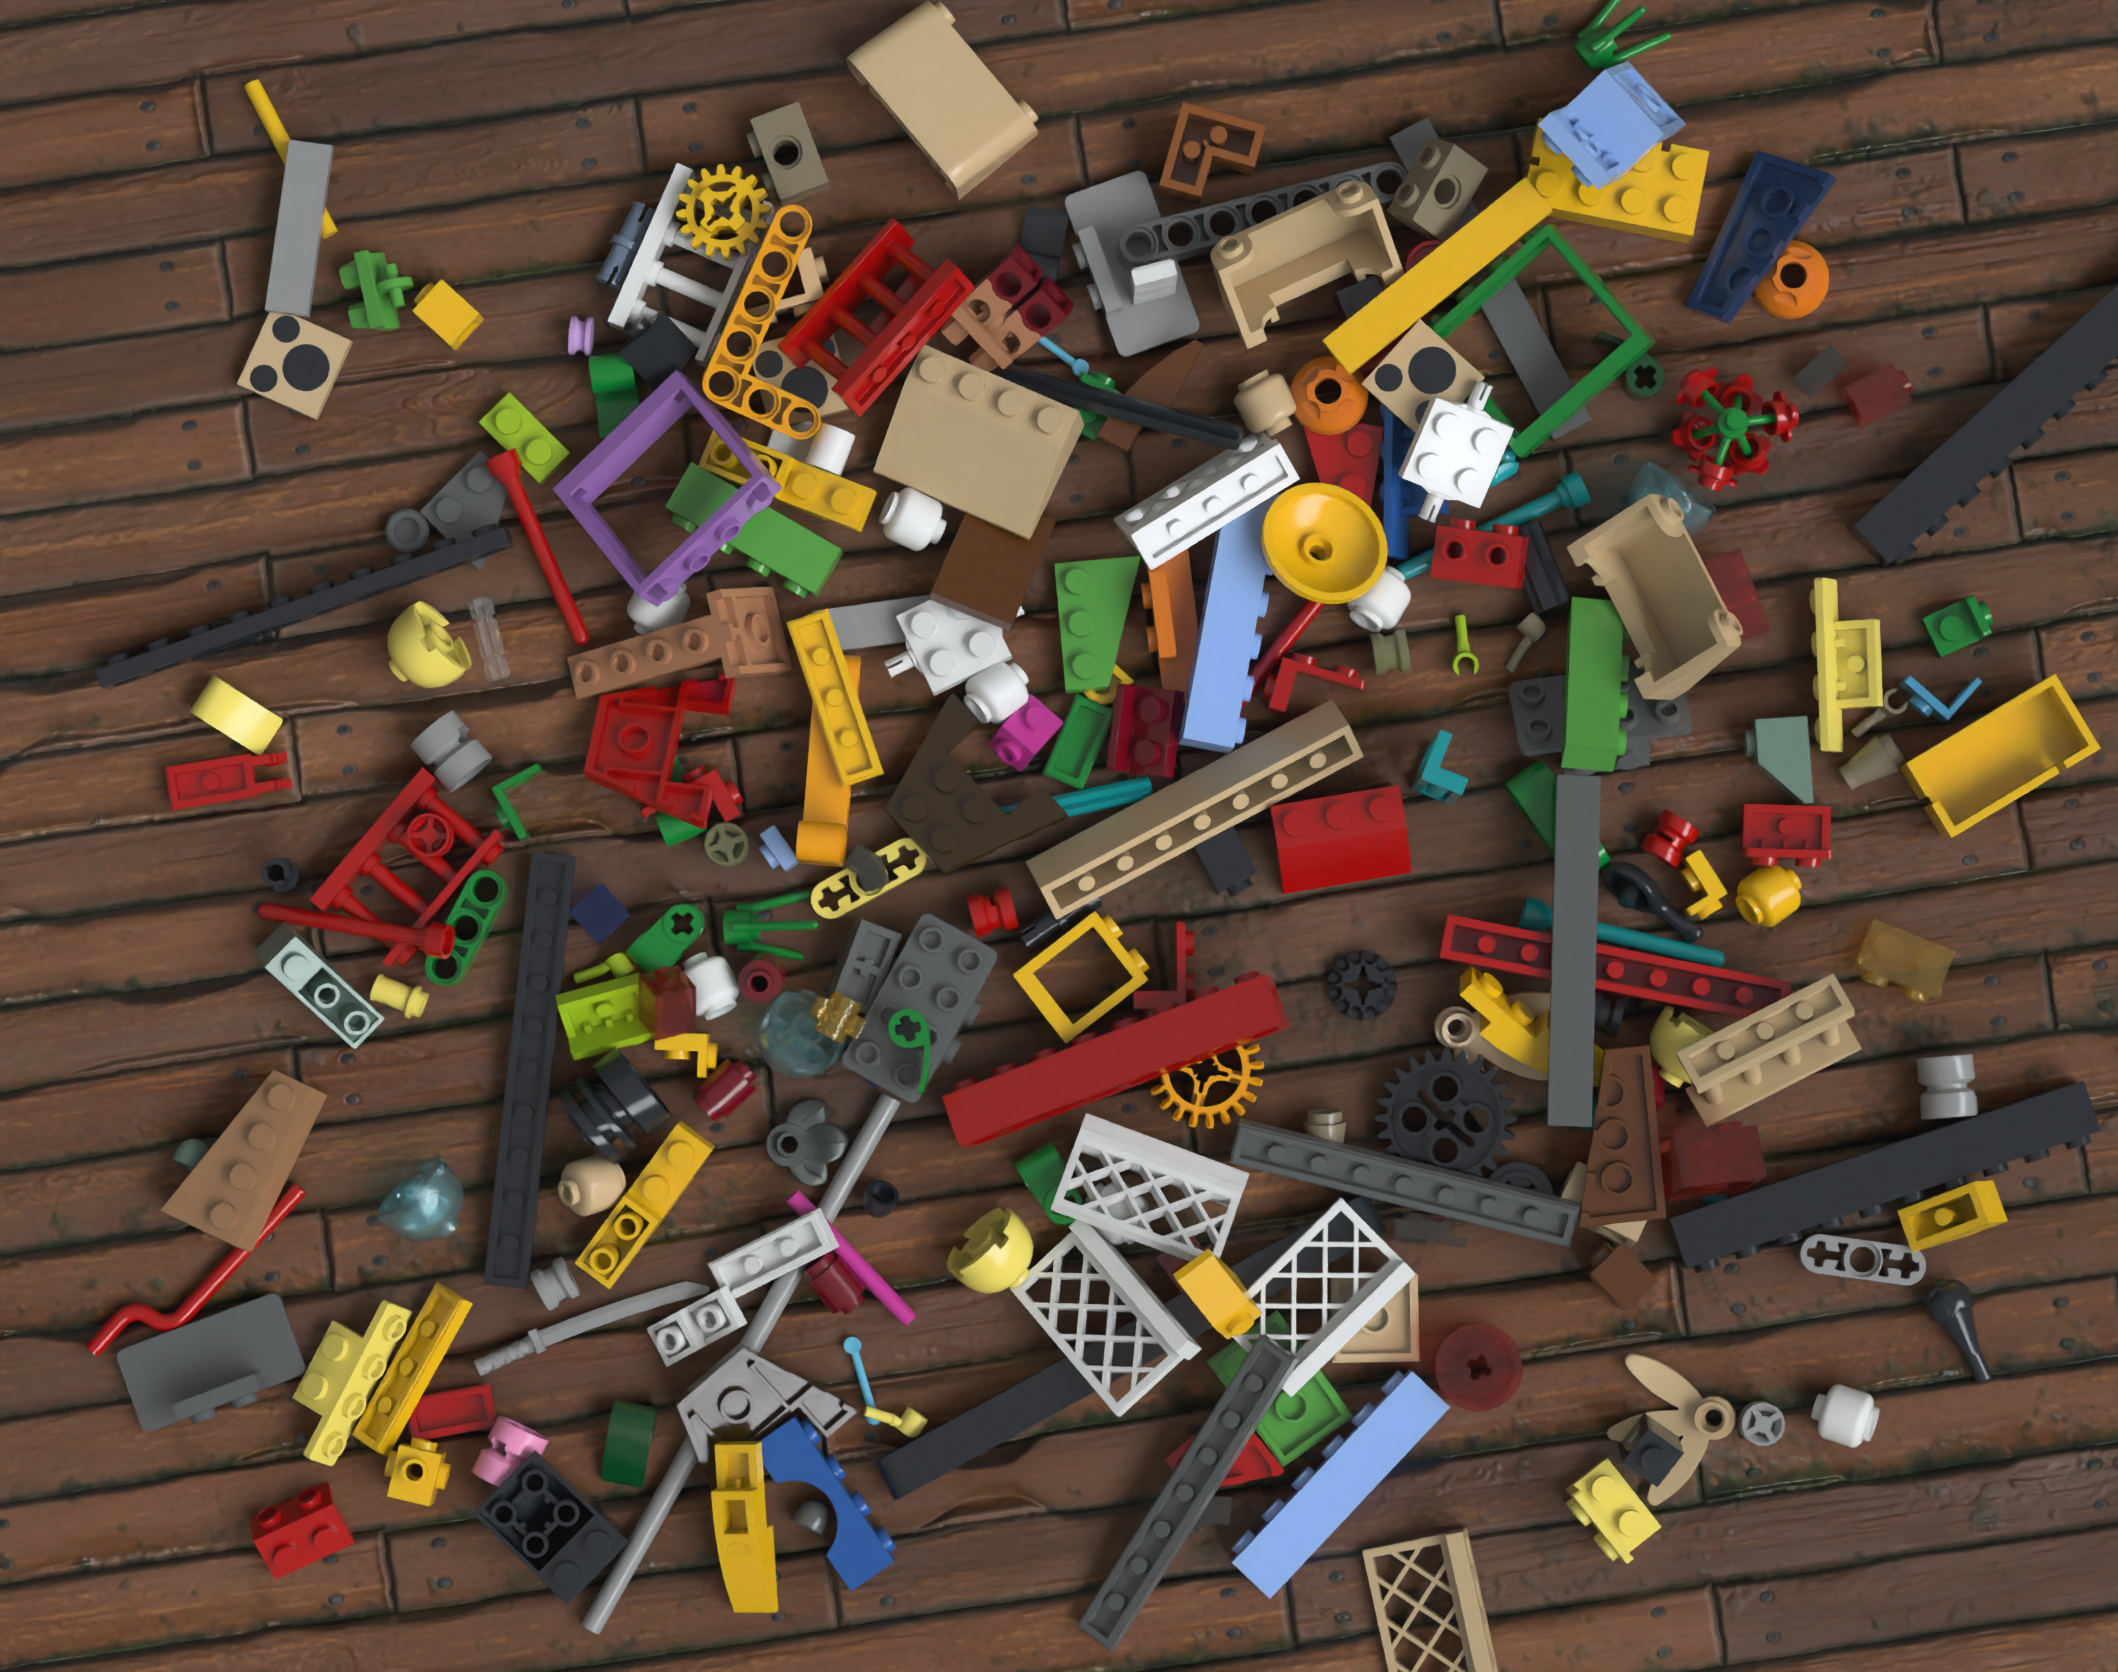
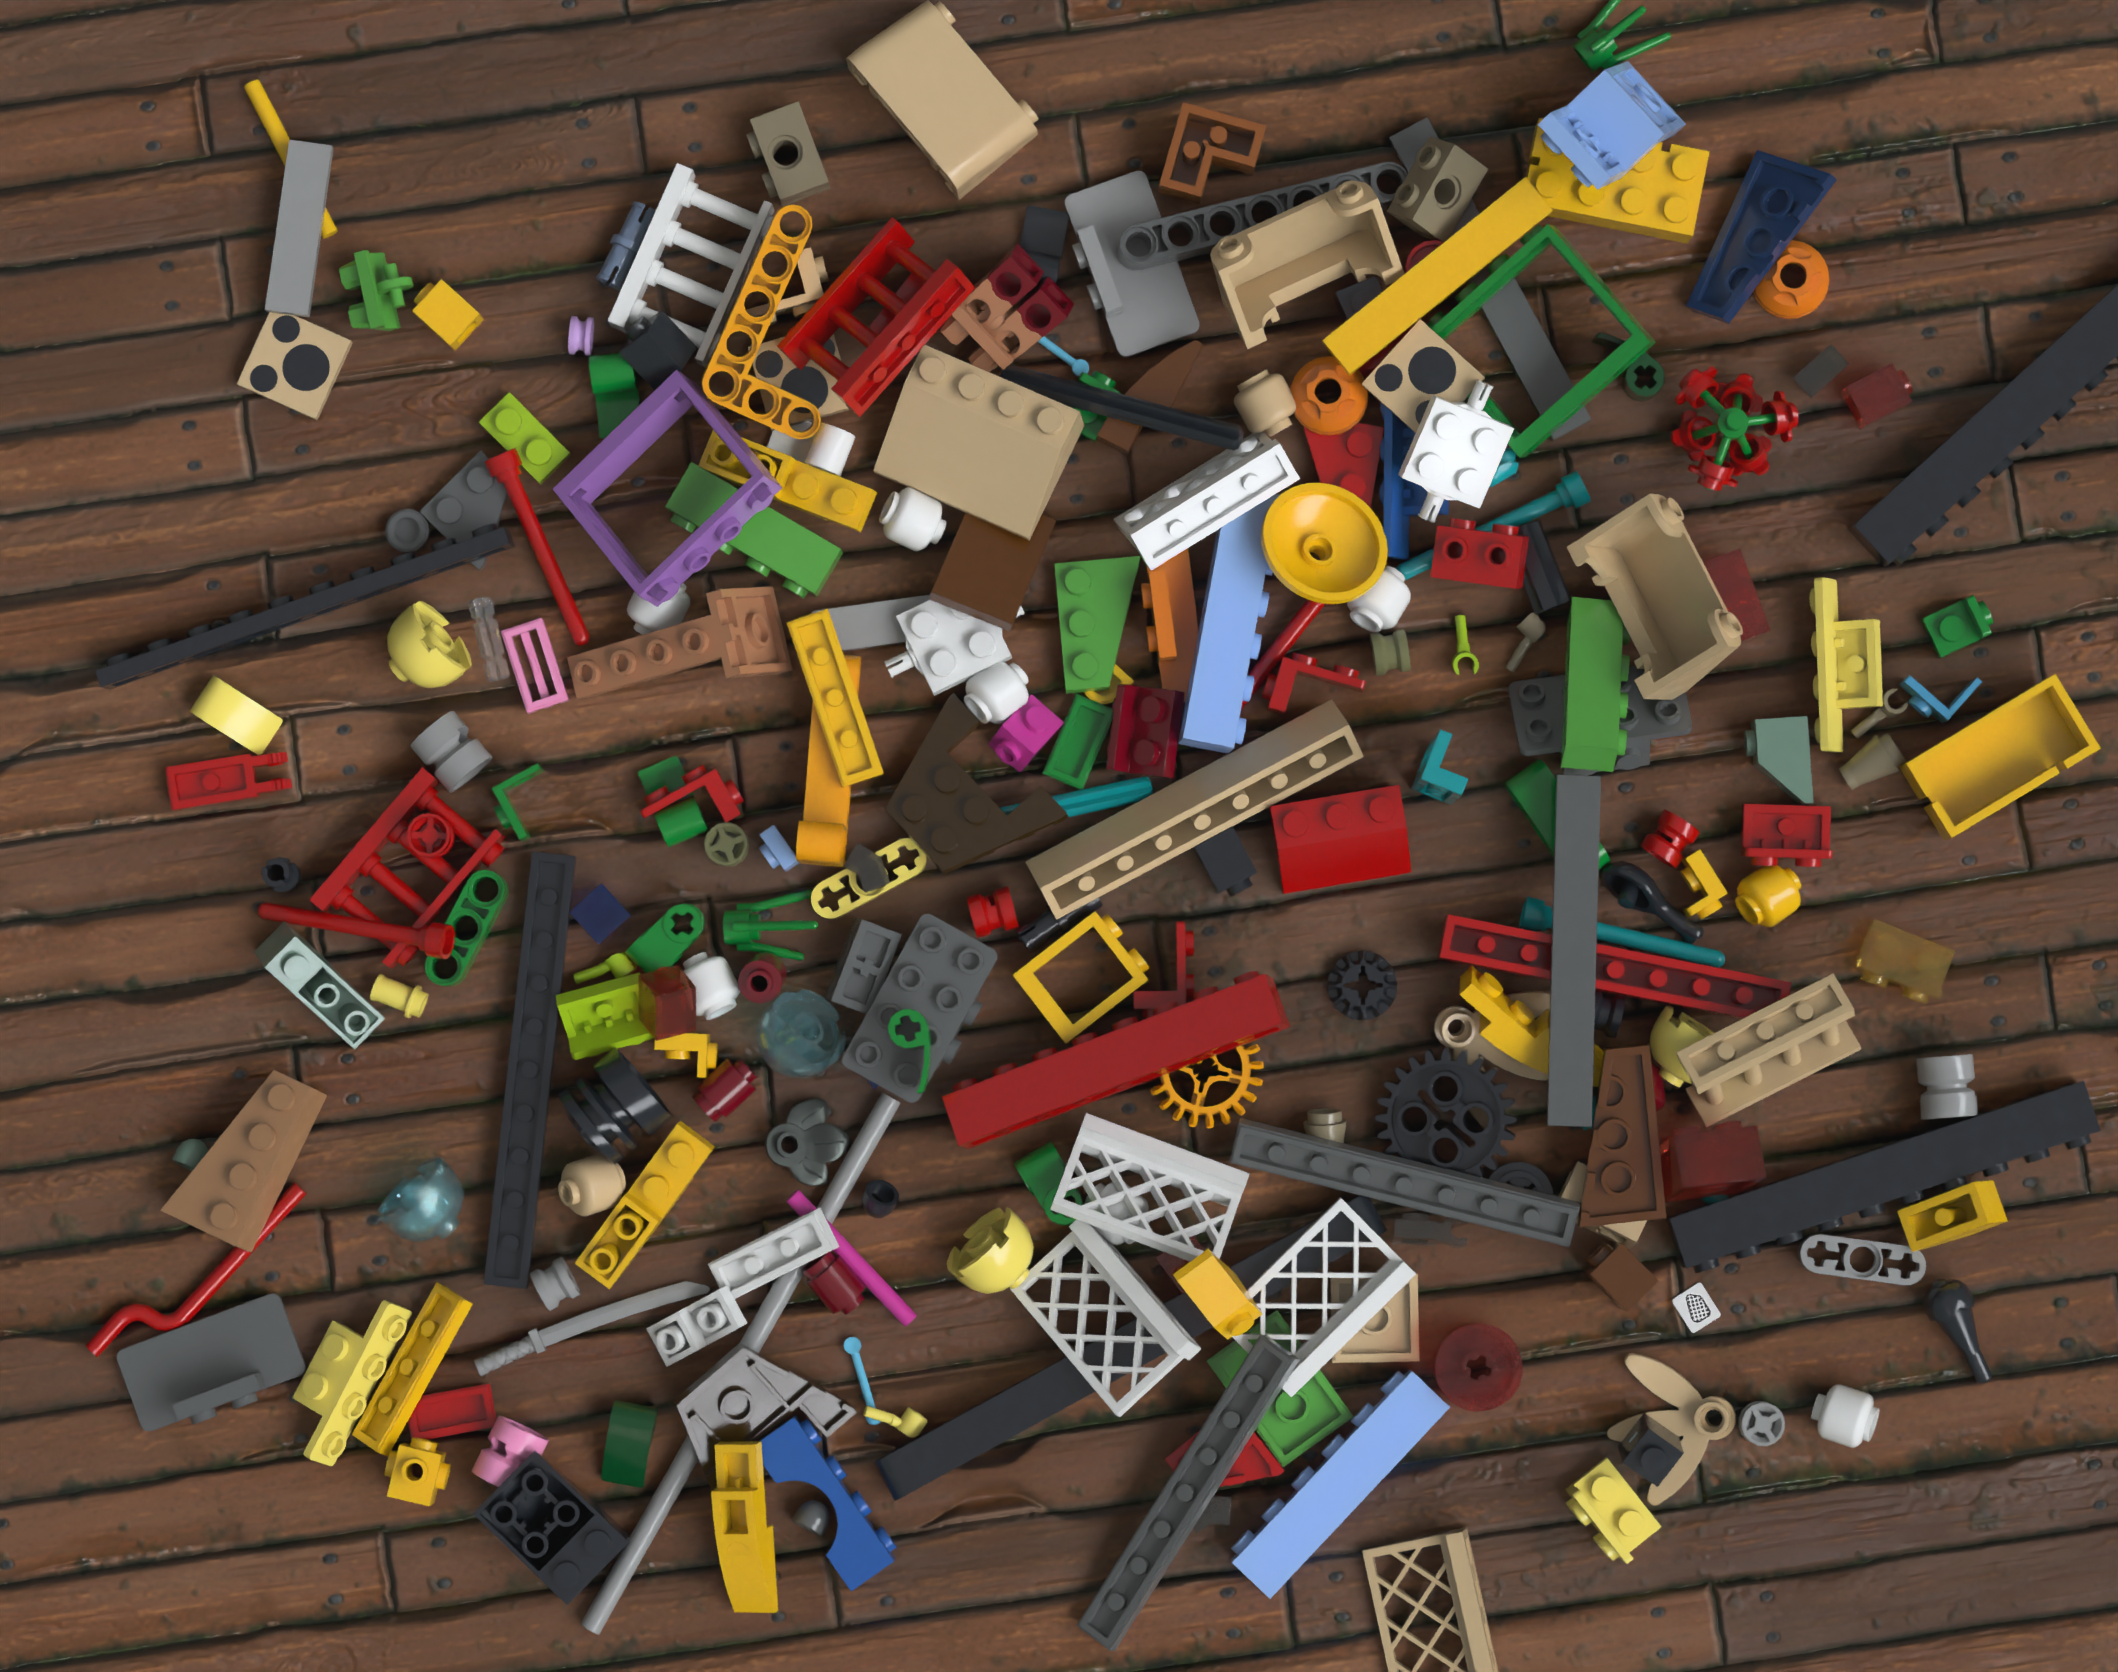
red bracket [250,1483,355,1580] -> none
red wing [584,673,737,829] -> none
yellow gear [676,164,772,261] -> none
clear yellow gear [809,990,867,1044] -> none
white tile [1130,259,1178,305] -> none
clear light blue cylinder [1627,462,1716,538] -> none
none -> bright pink tile [501,618,570,714]
none -> white sticker [1672,1283,1721,1333]

